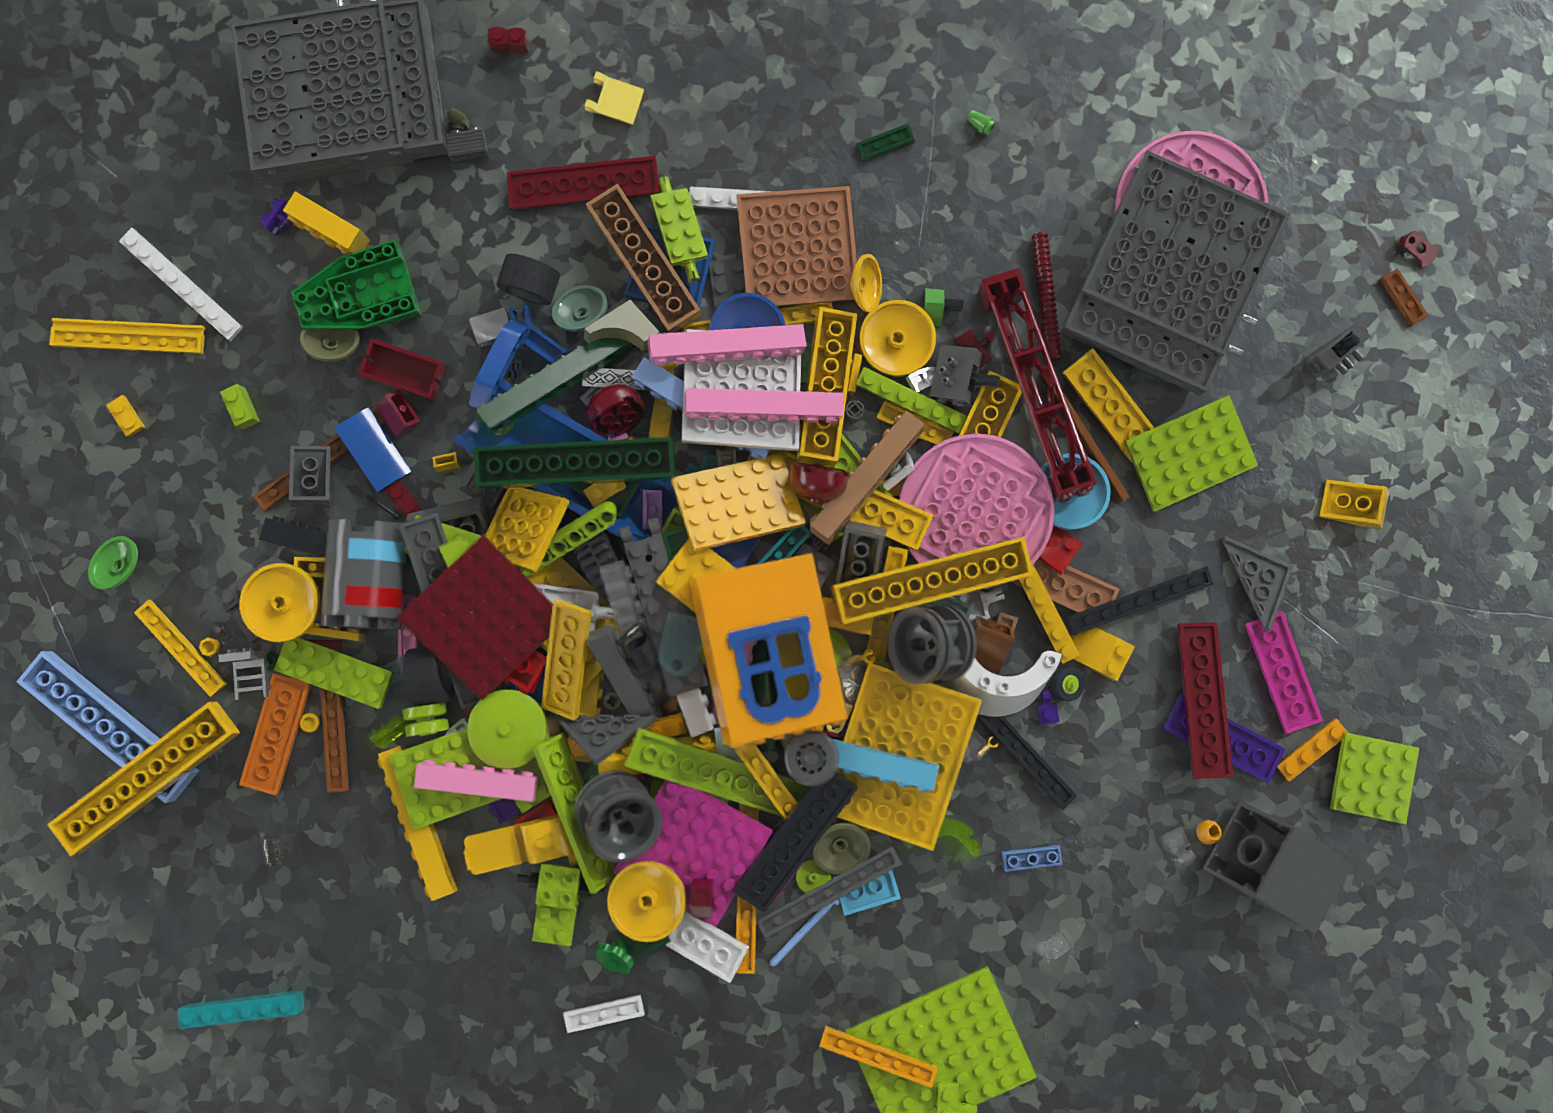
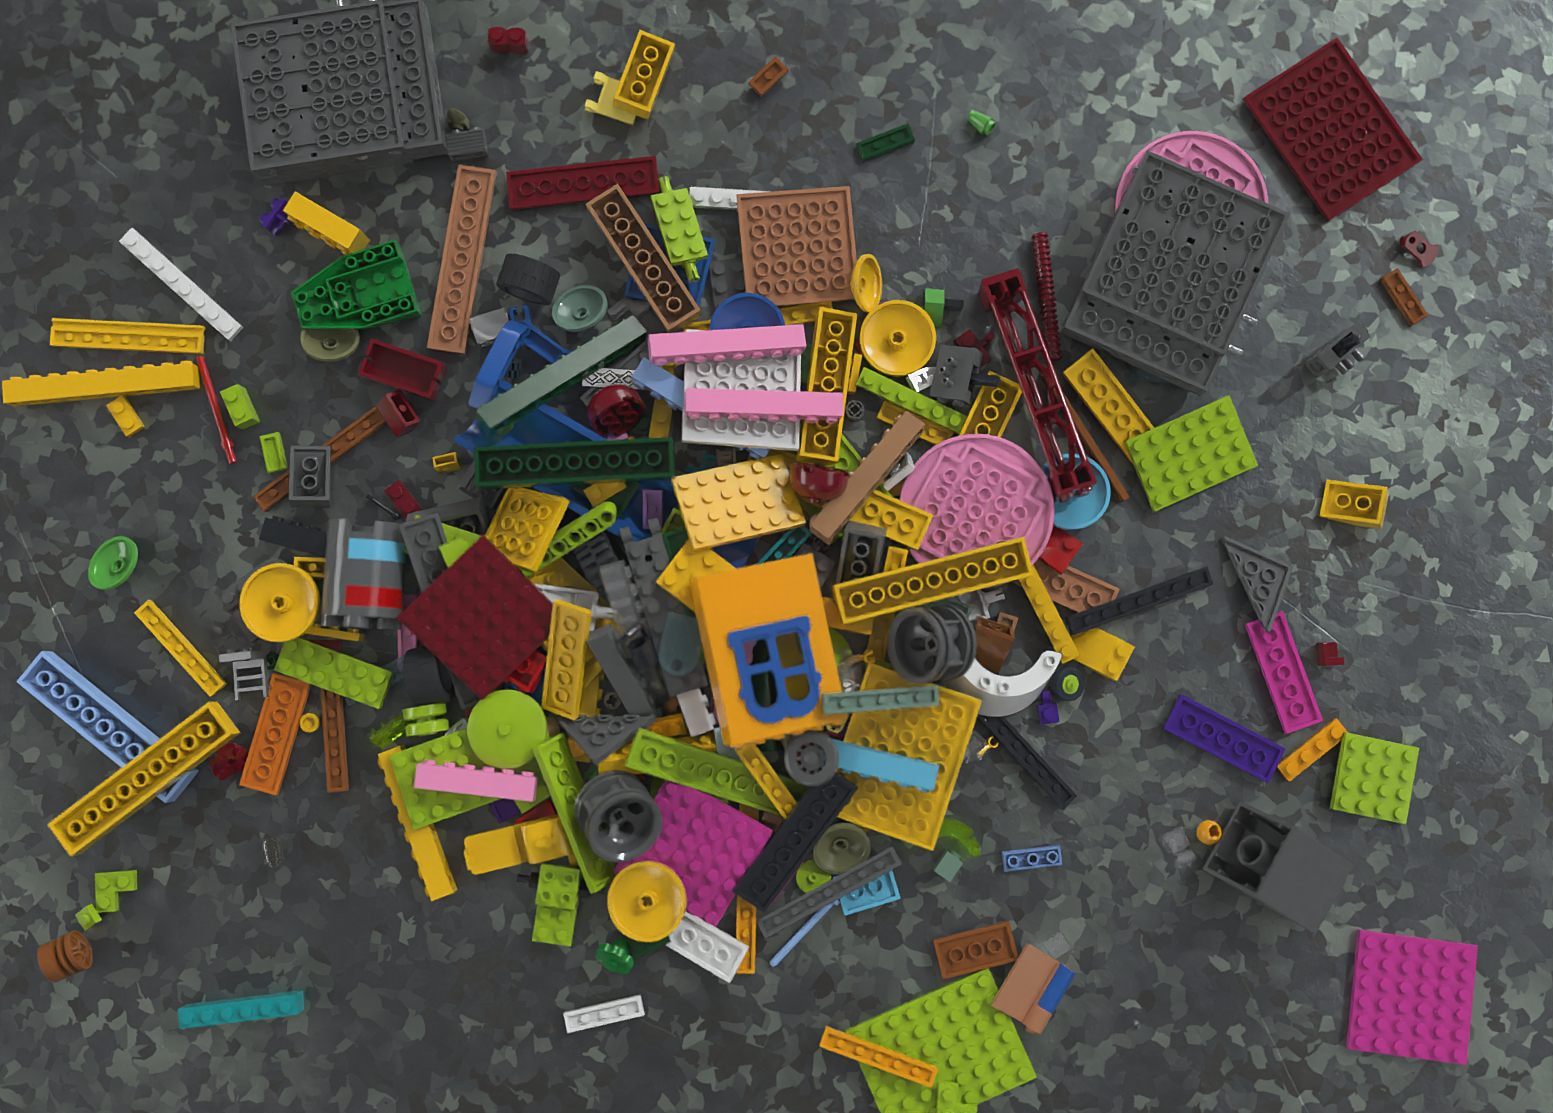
yellow tile [199,638,221,657] -> none
blue slope [334,407,412,492] -> none
arch [584,300,659,351] -> none
dark red slope [690,878,713,918] -> none
dark red plate [1177,622,1233,779] -> none
none -> yellow brick [2,361,201,407]
none -> dark orange wheel [37,930,93,983]
none -> lime plate [75,904,102,931]
none -> lime plate [95,870,137,913]
none -> red bar [196,356,237,464]
none -> dark red plate [208,743,248,780]
none -> lime tile [260,432,288,474]
none -> nougat plate [427,165,497,355]
none -> yellow brick [613,30,675,120]
none -> dark orange plate [749,56,788,97]
none -> medium nougat panel [761,811,783,837]
none -> sand green plate [822,685,939,714]
none -> sand green brick [932,849,963,882]
none -> dark orange plate [933,920,1018,979]
none -> nougat door [991,943,1076,1036]
none -> dark red plate [1242,37,1423,222]
none -> dark red panel [1317,642,1344,666]
none -> dark pink plate [1346,929,1478,1065]

